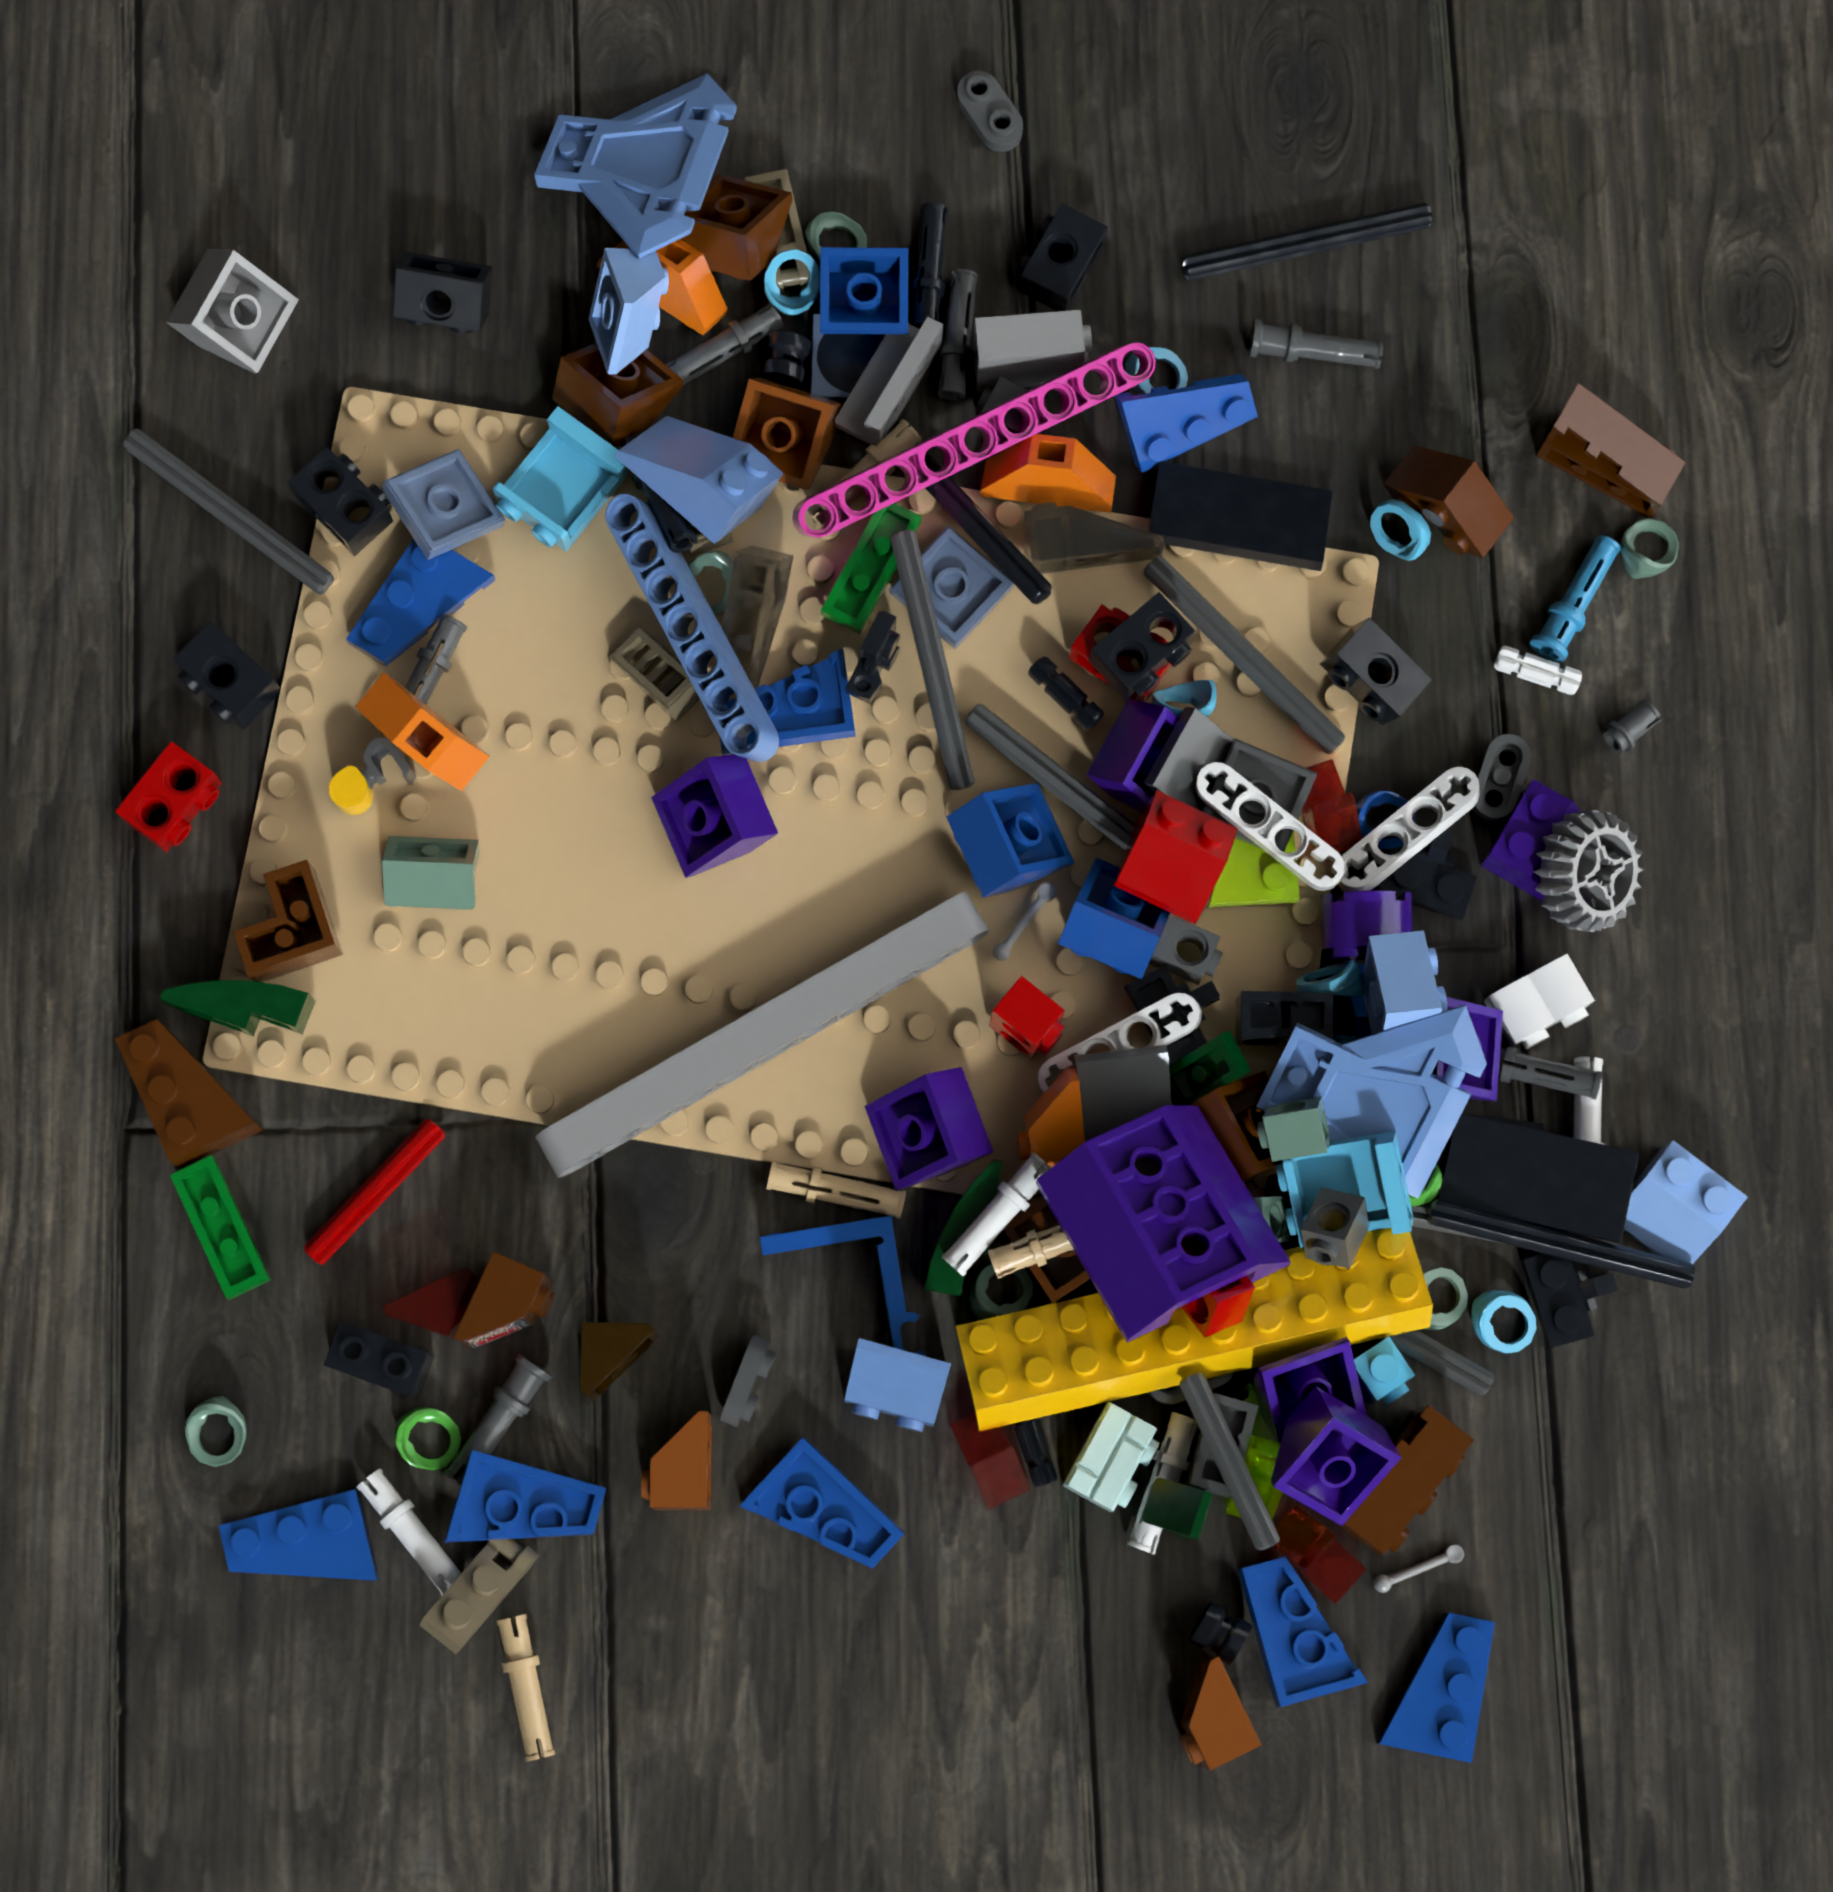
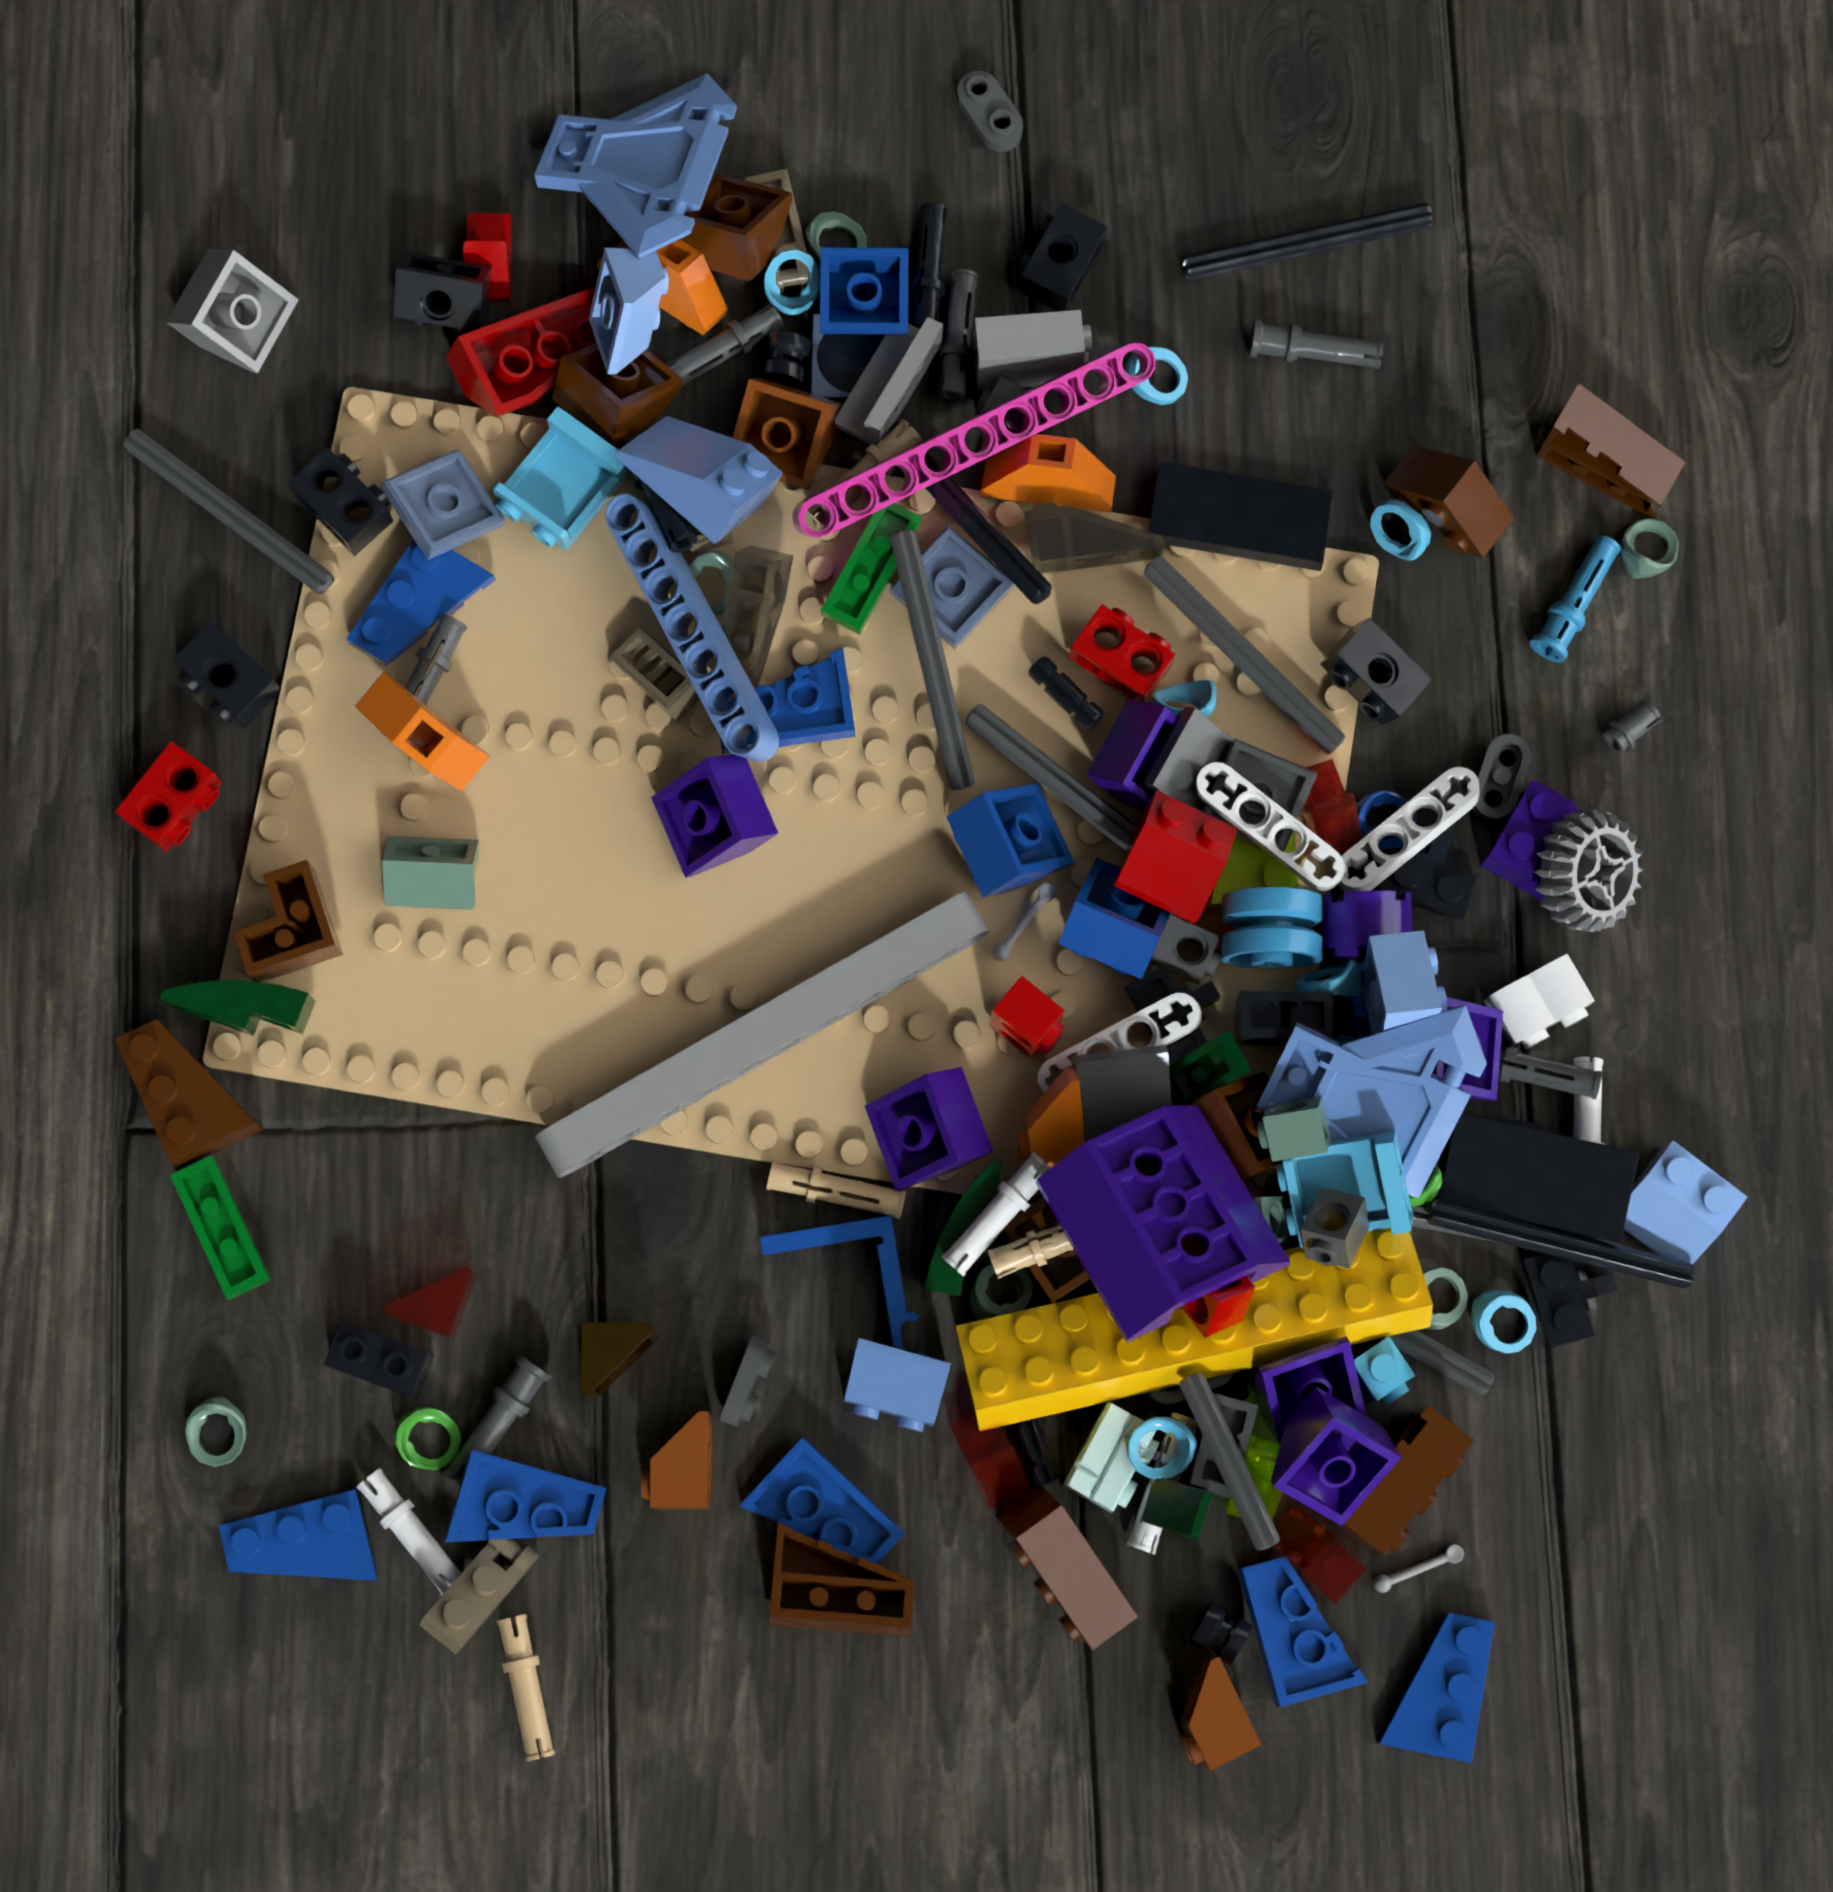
red axle [304,1119,445,1265] -> none
leg [329,738,416,815] -> none
reddish brown slope [454,1251,556,1349] -> none
black hinge [845,610,900,704] -> none
black brick [1089,592,1196,700] -> none
blue wing [1115,374,1258,473] -> none
white axle [1494,646,1582,695] -> none
none -> red wedge [446,286,597,417]
none -> red slope [463,213,512,302]
none -> reddish brown wedge [769,1522,915,1637]
none -> reddish brown wedge [995,1486,1138,1650]
none -> medium azure piece [1128,1417,1197,1479]
none -> dark azure wheel [1221,887,1322,969]

